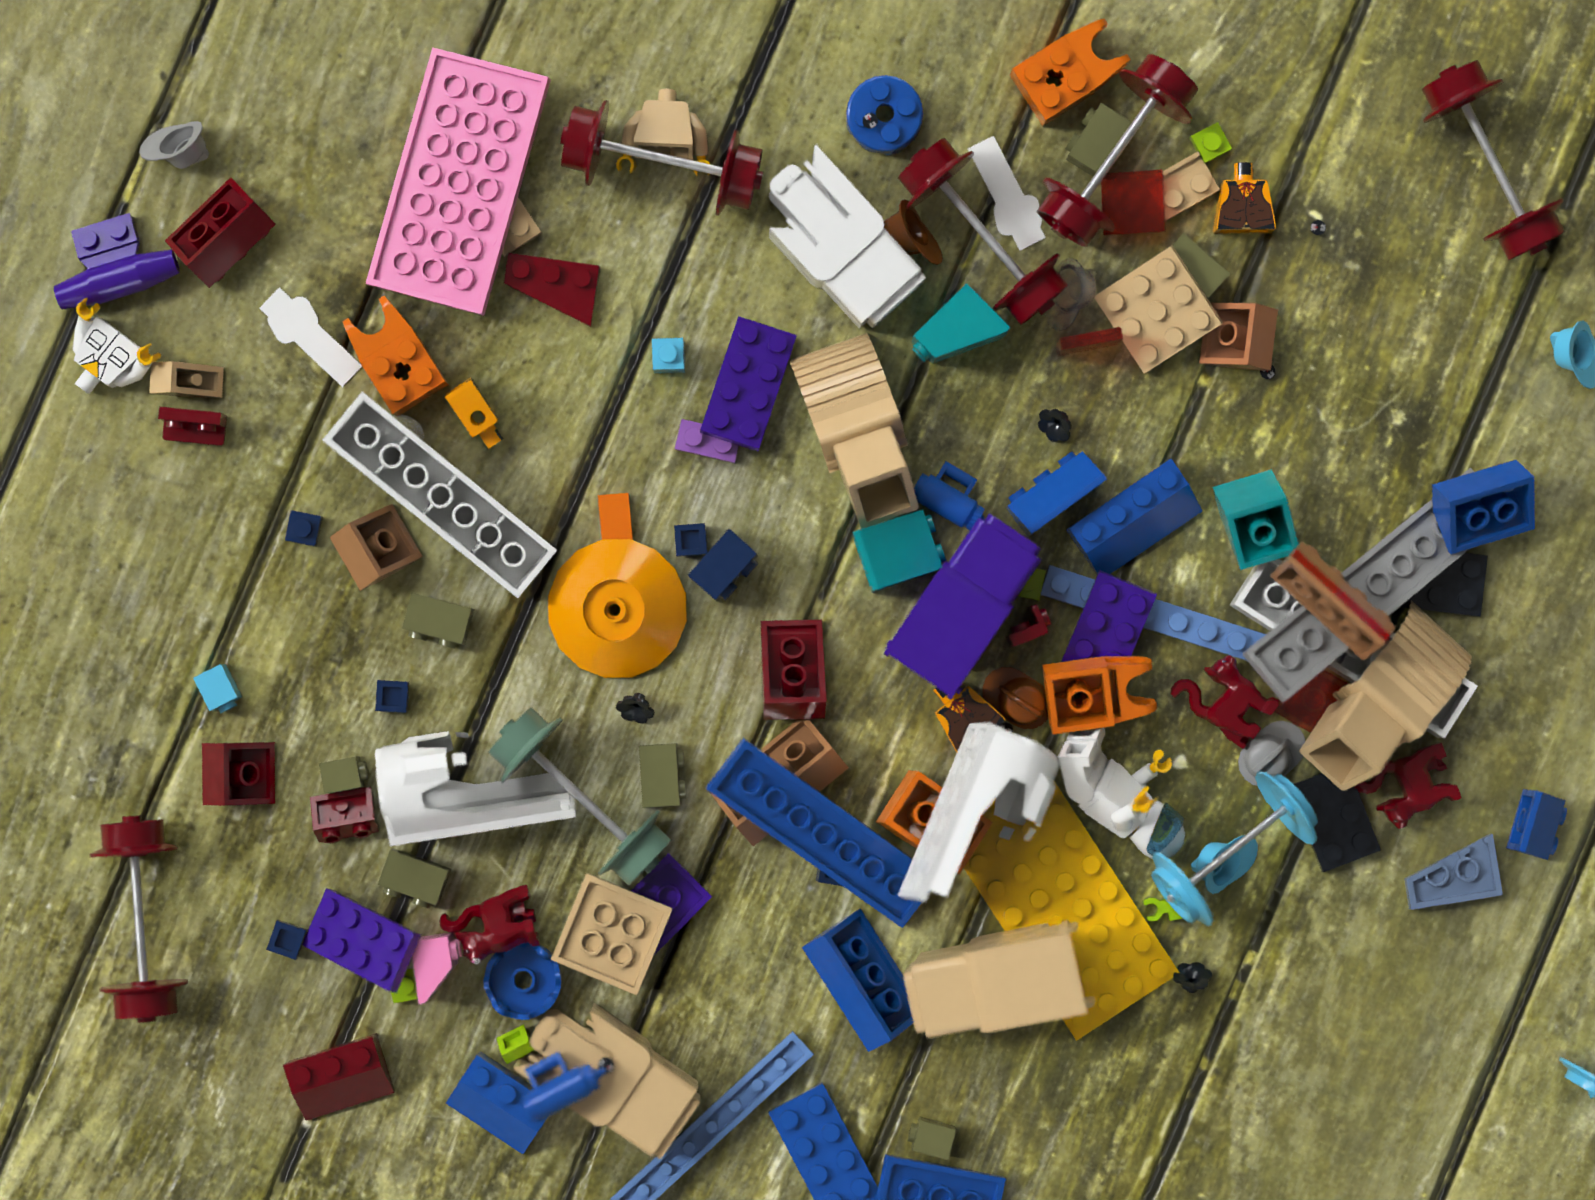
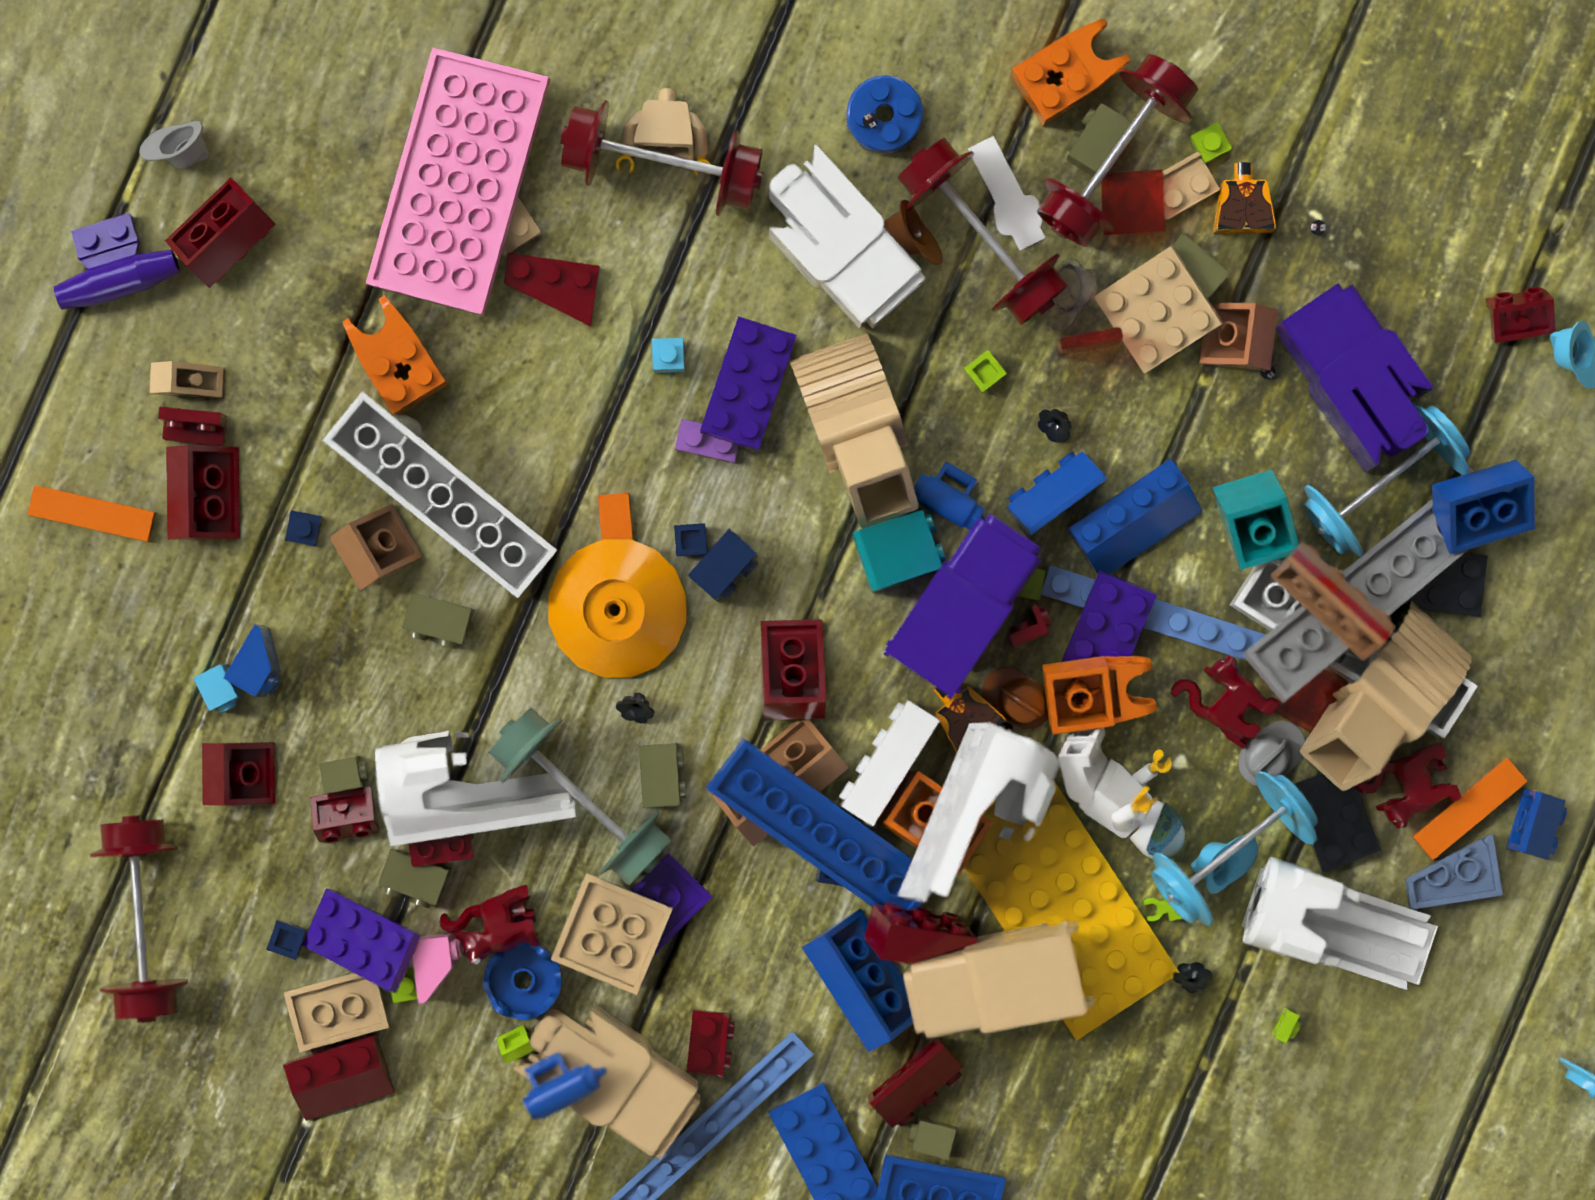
white torso [73,298,161,394] -> none
white sticker [259,287,362,387] -> none
dark blue plate [375,680,409,713] -> none
light orange torso [445,377,503,449] -> none
blue slope [446,1051,547,1154] -> none
black piece [598,1057,614,1073] -> none
teal slope [911,283,1010,364] -> none
dark red piece [1422,60,1565,260] -> none
none -> orange tile [27,485,156,542]
none -> dark red slope [166,445,240,540]
none -> blue slope [223,624,281,697]
none -> tan plate [283,973,391,1052]
none -> dark red bracket [408,833,474,867]
none -> dark red bracket [686,1009,735,1078]
none -> white brick [839,700,940,826]
none -> dark red slope [864,902,978,964]
none -> dark red slope [868,1036,963,1128]
none -> lime plate [963,350,1007,393]
none -> white piece [1241,857,1438,990]
none -> lime plate [1271,1007,1301,1043]
none -> dark purple piece [1276,283,1433,473]
none -> medium azure axle [1303,403,1470,557]
none -> orange tile [1411,758,1528,860]
none -> dark red bracket [1486,287,1556,343]

